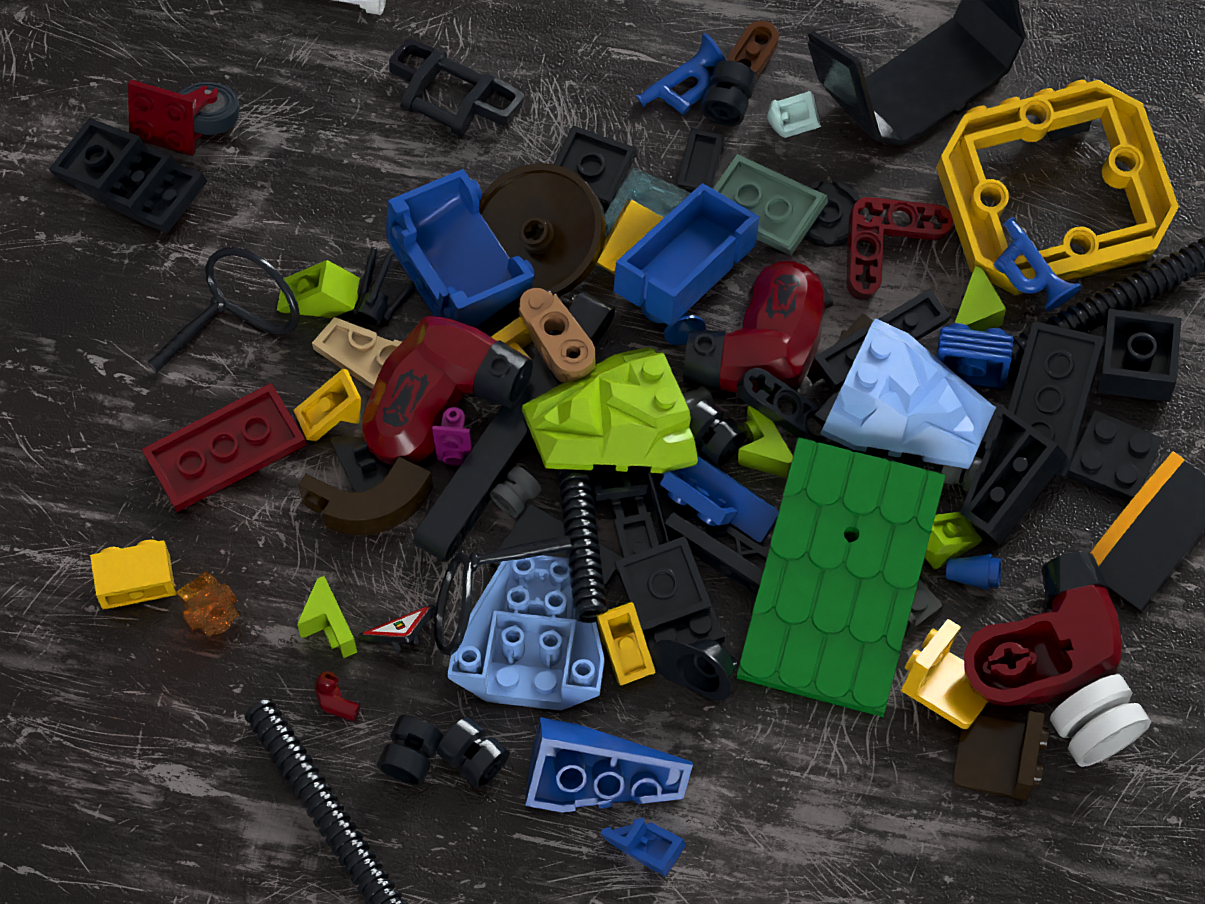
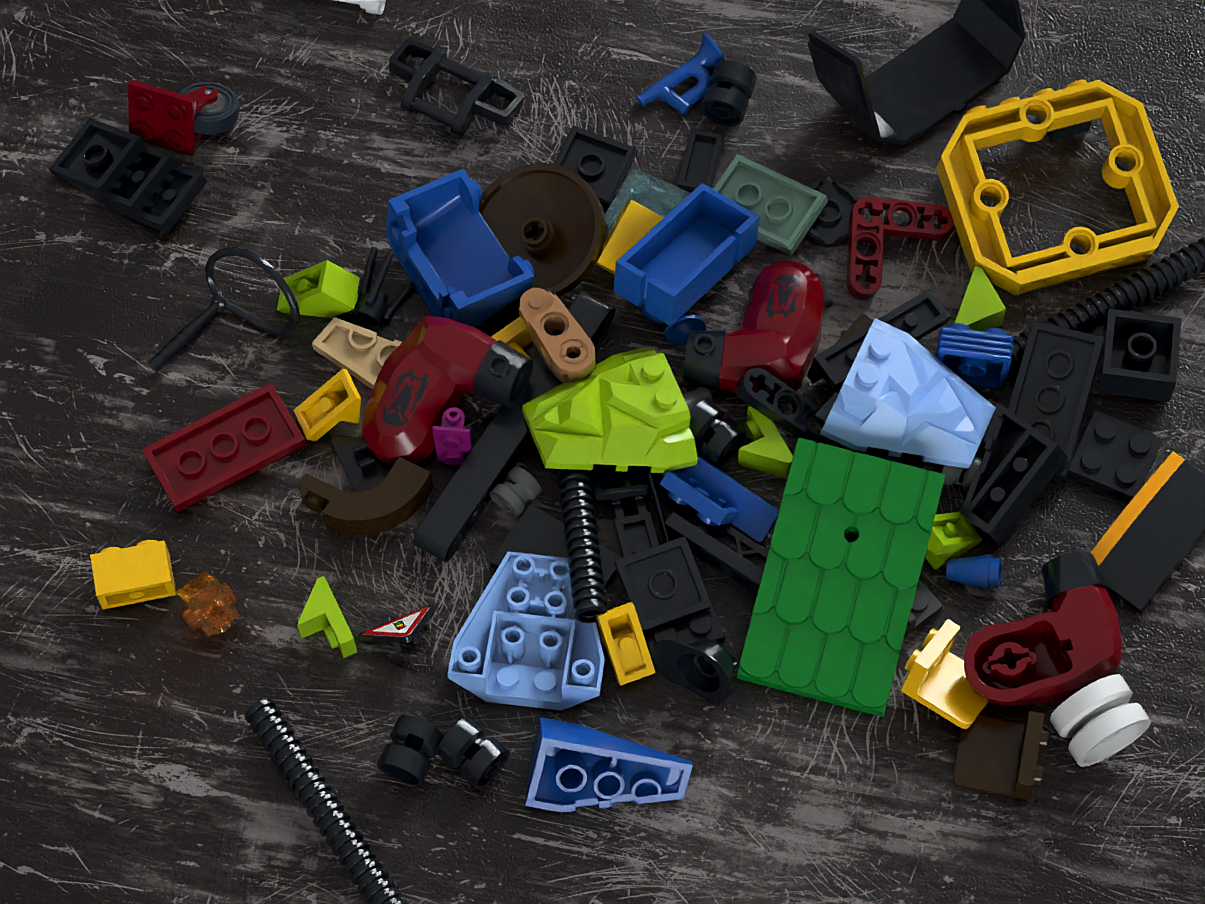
dark red arm [315,671,360,722] -> none
black piece [434,535,572,656] -> none
blue slope [601,817,686,877] -> none
reddish brown plate [728,21,779,77] -> none
light aqua plate [767,91,821,138] -> none
blue piece [993,217,1082,312] -> none

